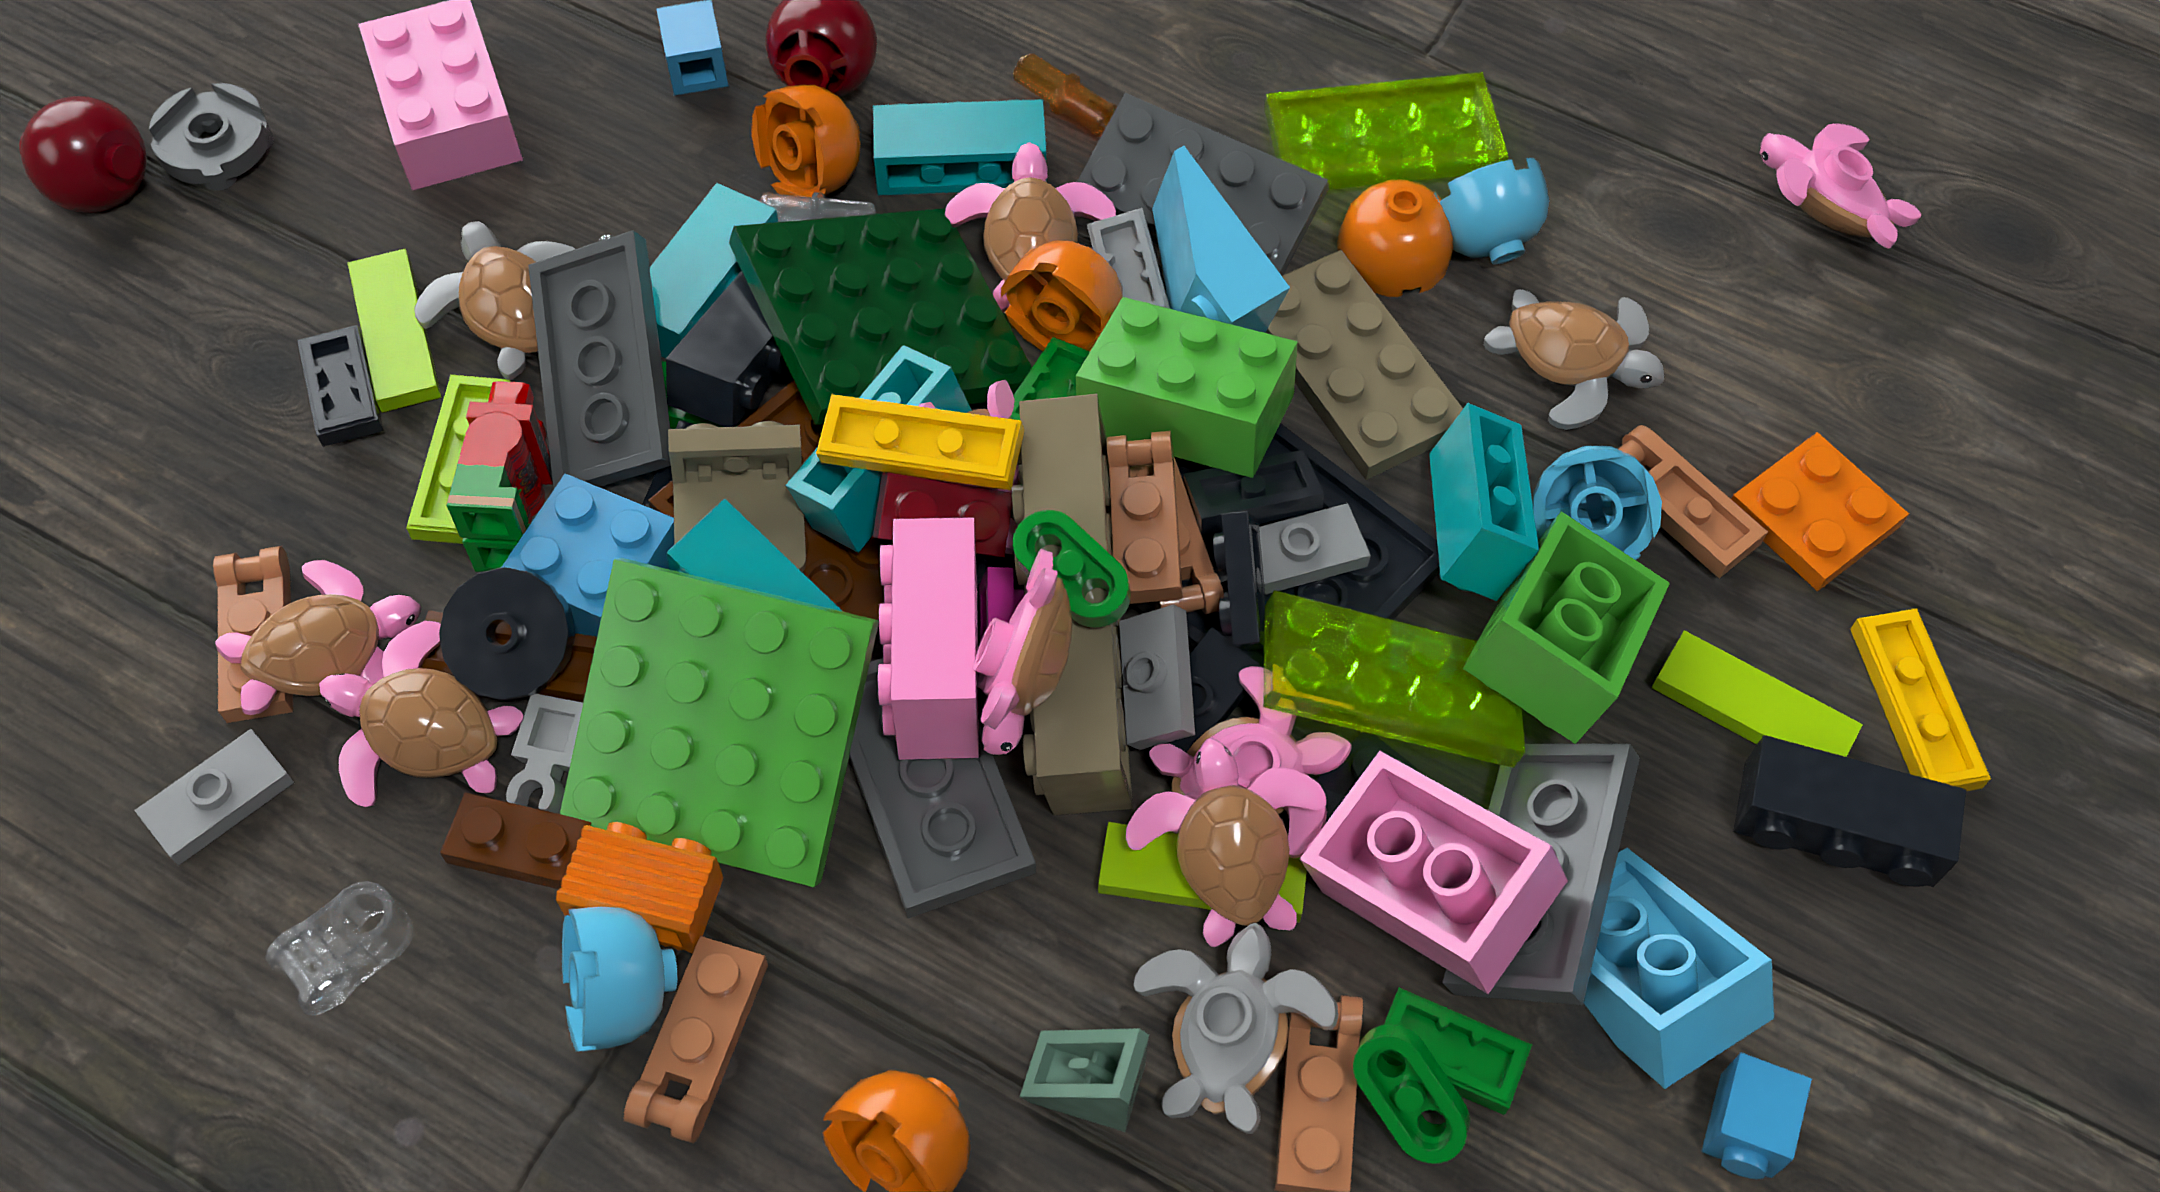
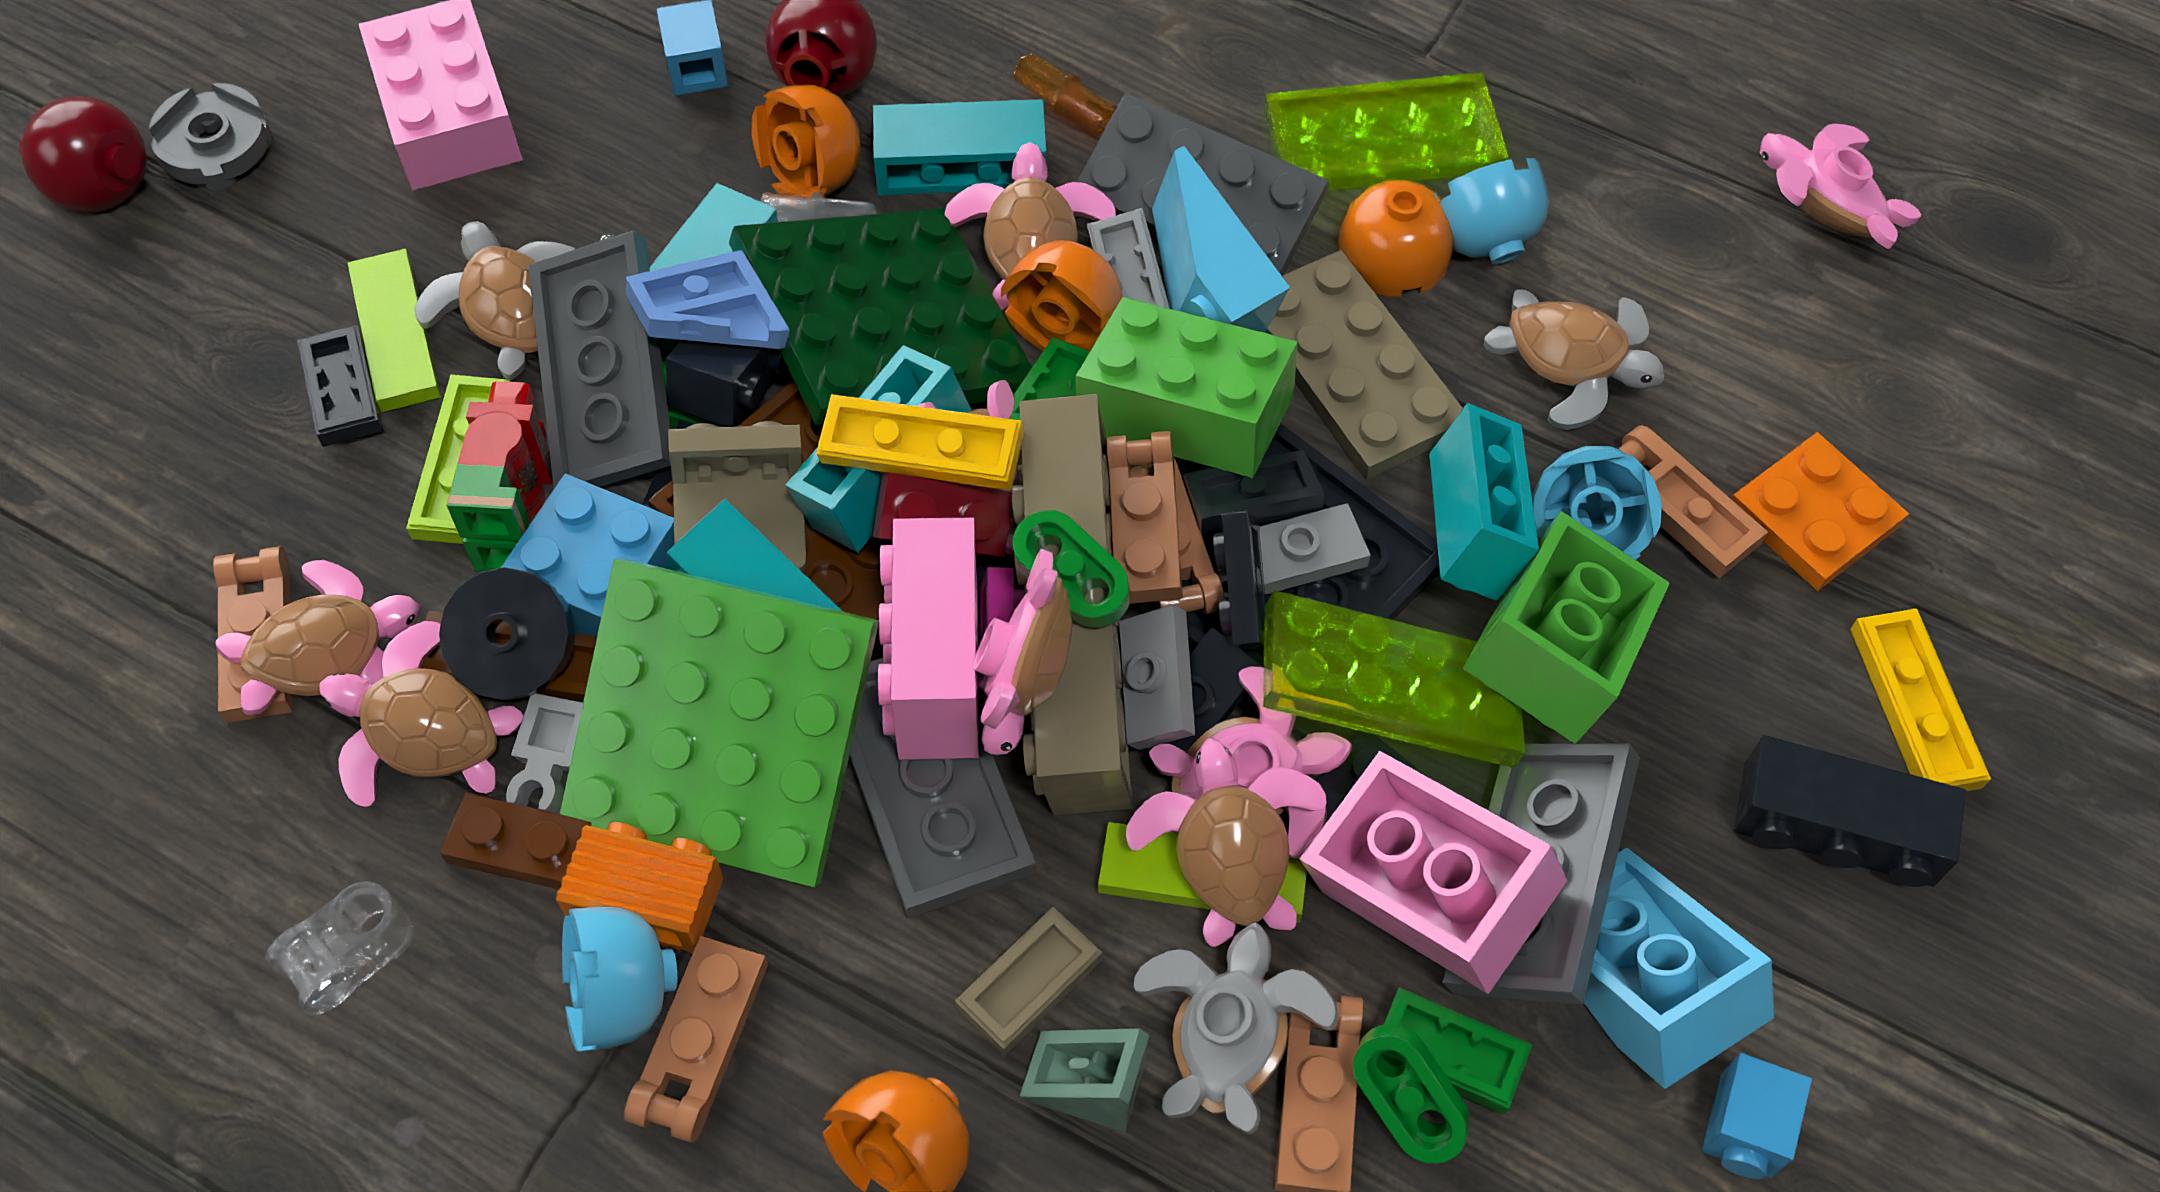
light grey plate [134,729,294,866] -> none
lime tile [1652,630,1863,757] -> none
none -> medium blue wing [626,250,789,349]
none -> dark tan tile [955,907,1102,1056]

